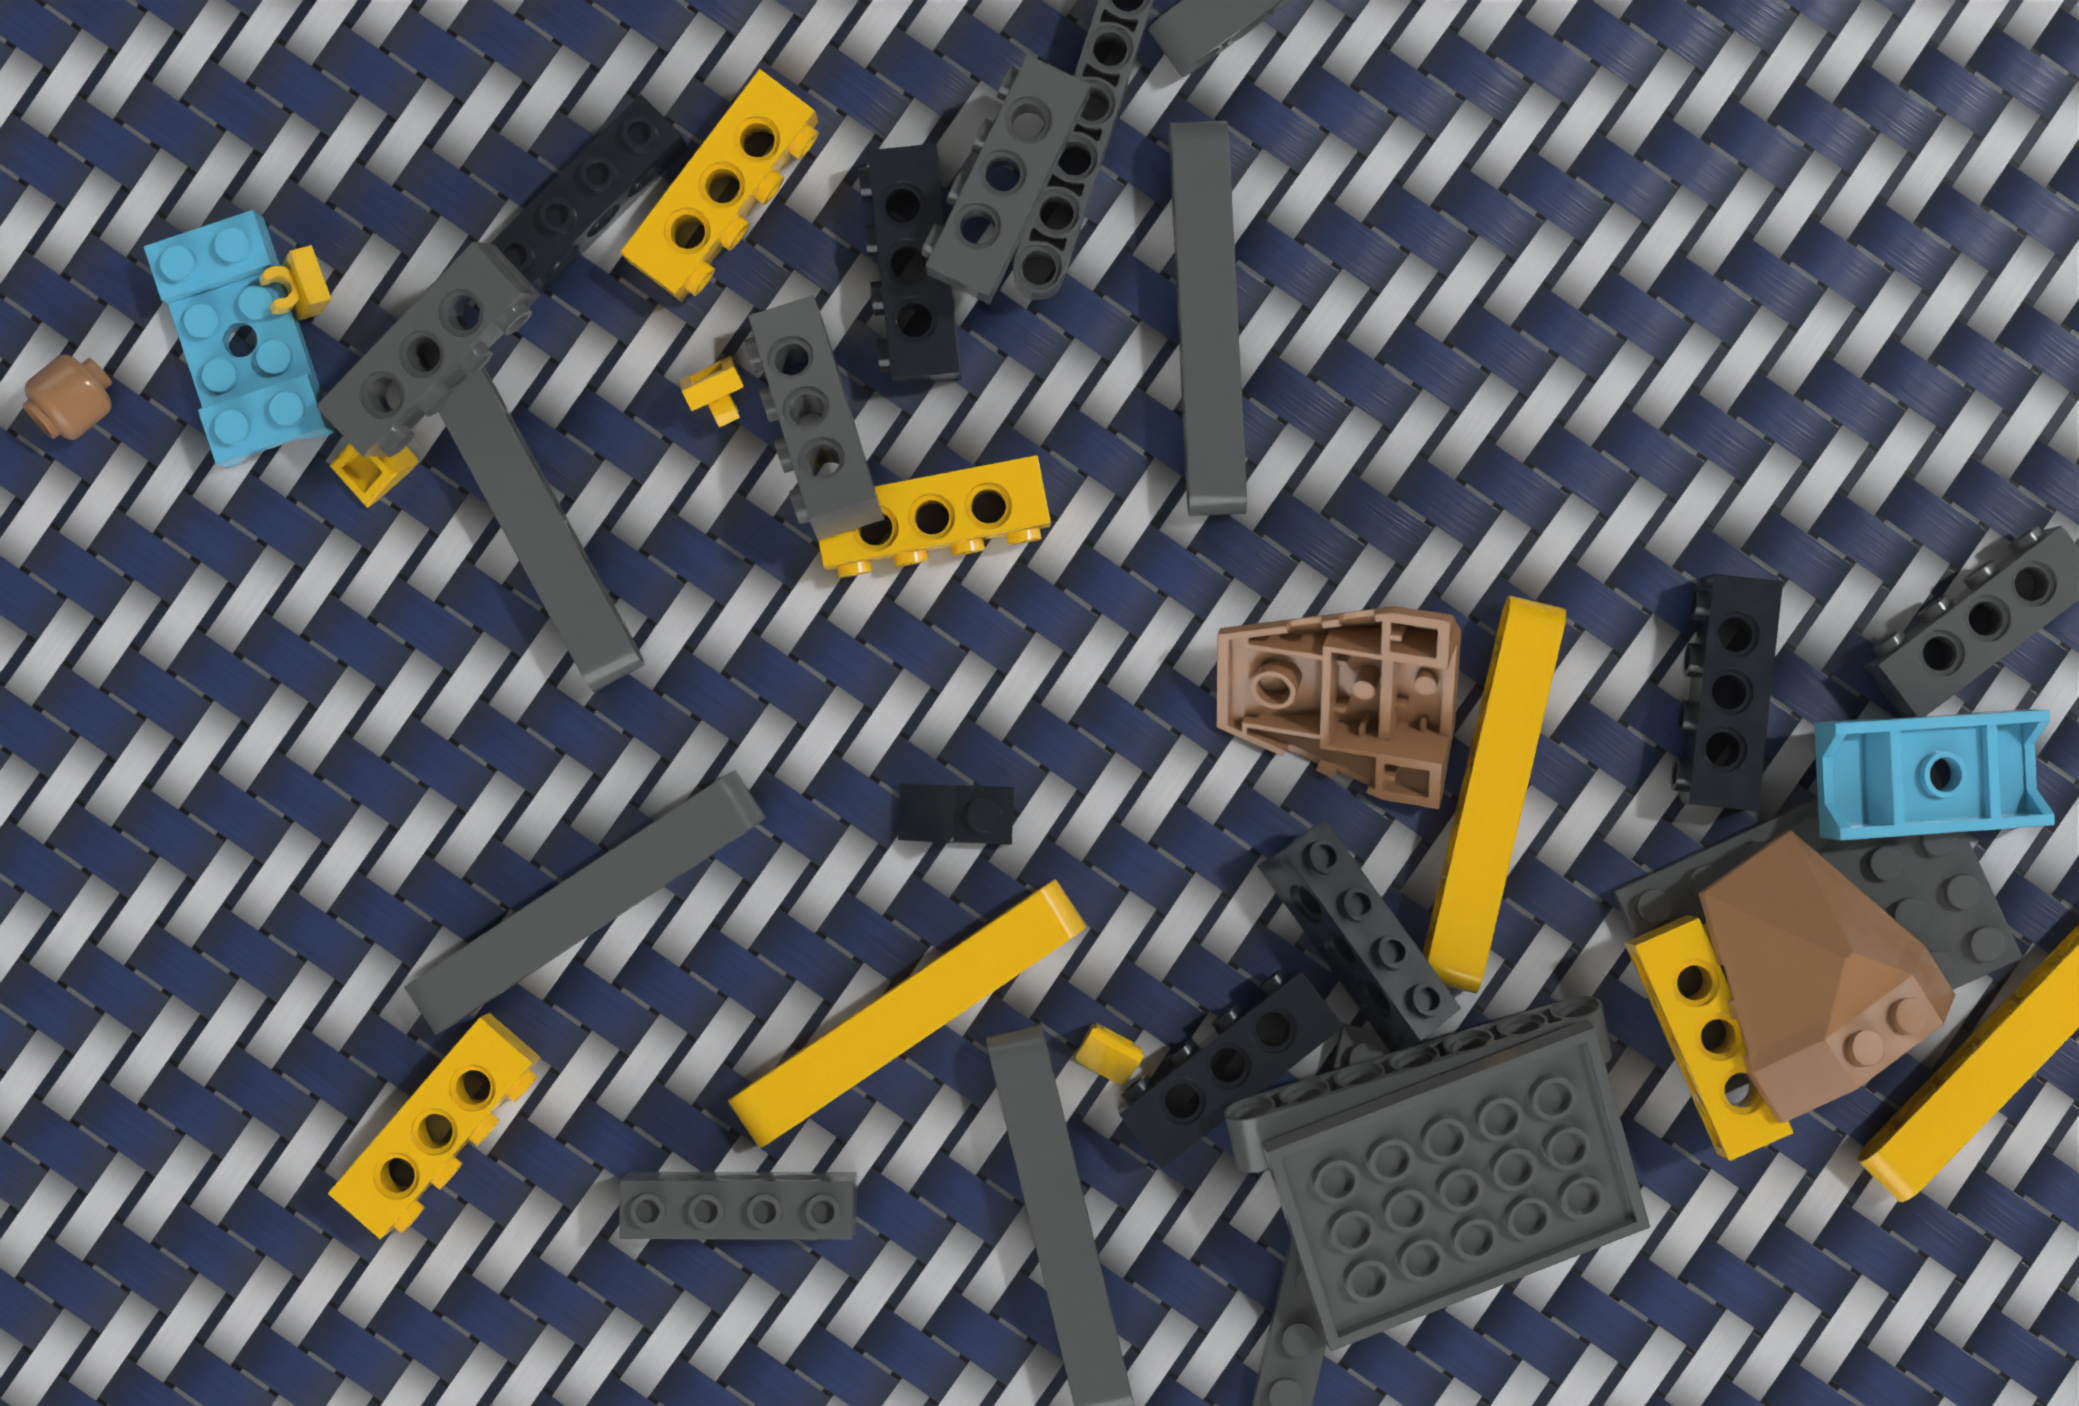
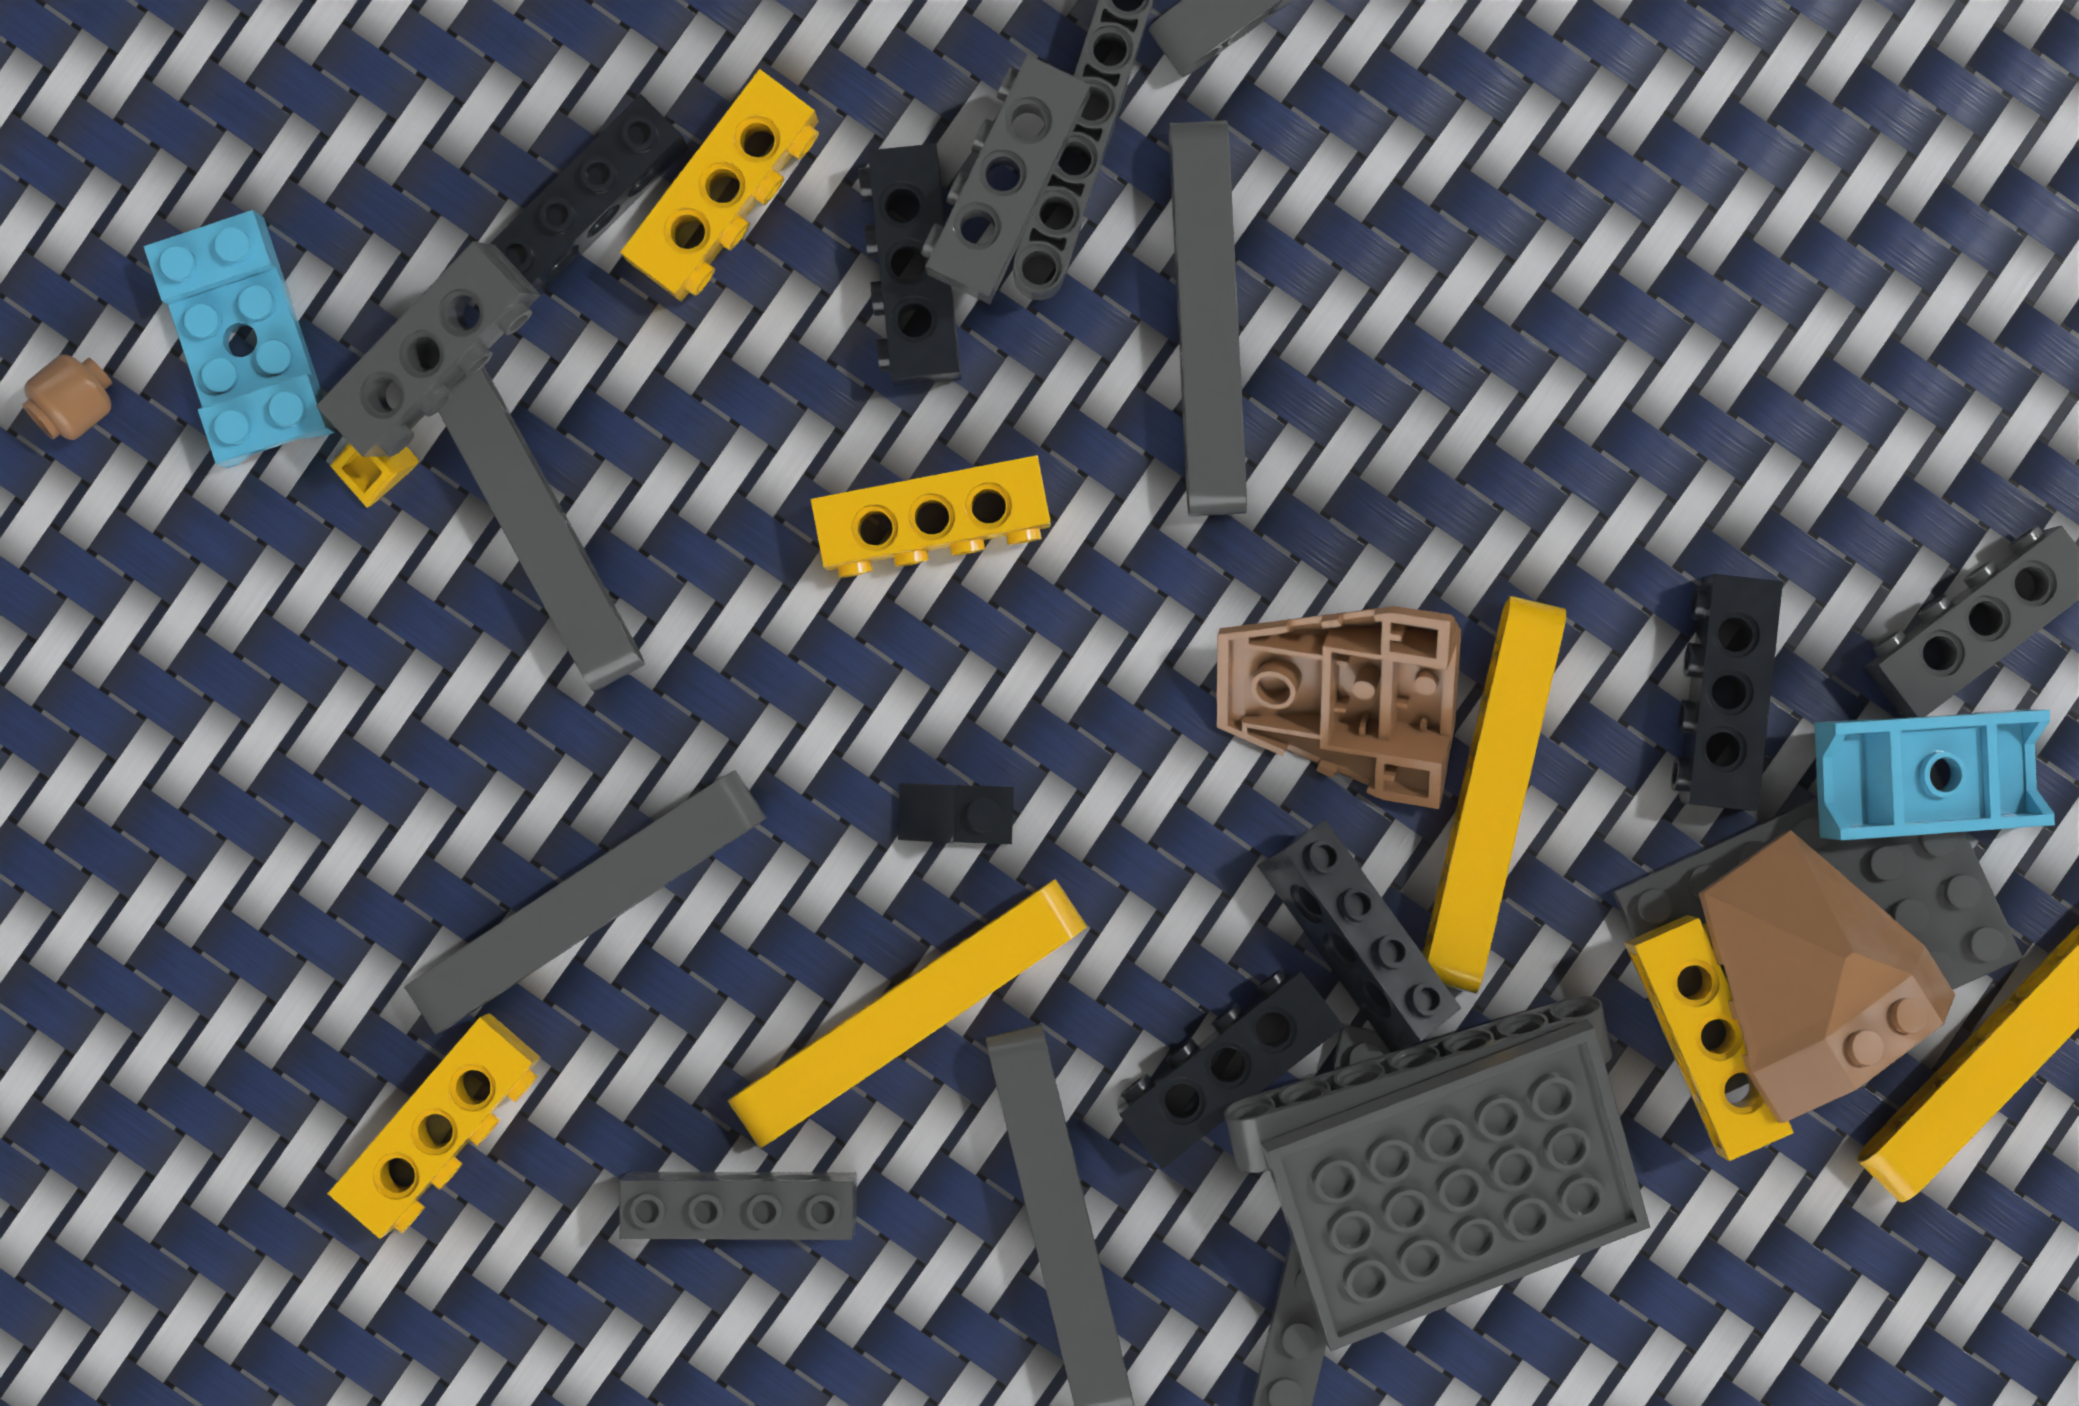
yellow tile [259,245,331,320] -> none
yellow tile [679,356,744,427] -> none
dark grey brick [744,295,885,540] -> none
yellow slope [1075,1022,1144,1085] -> none

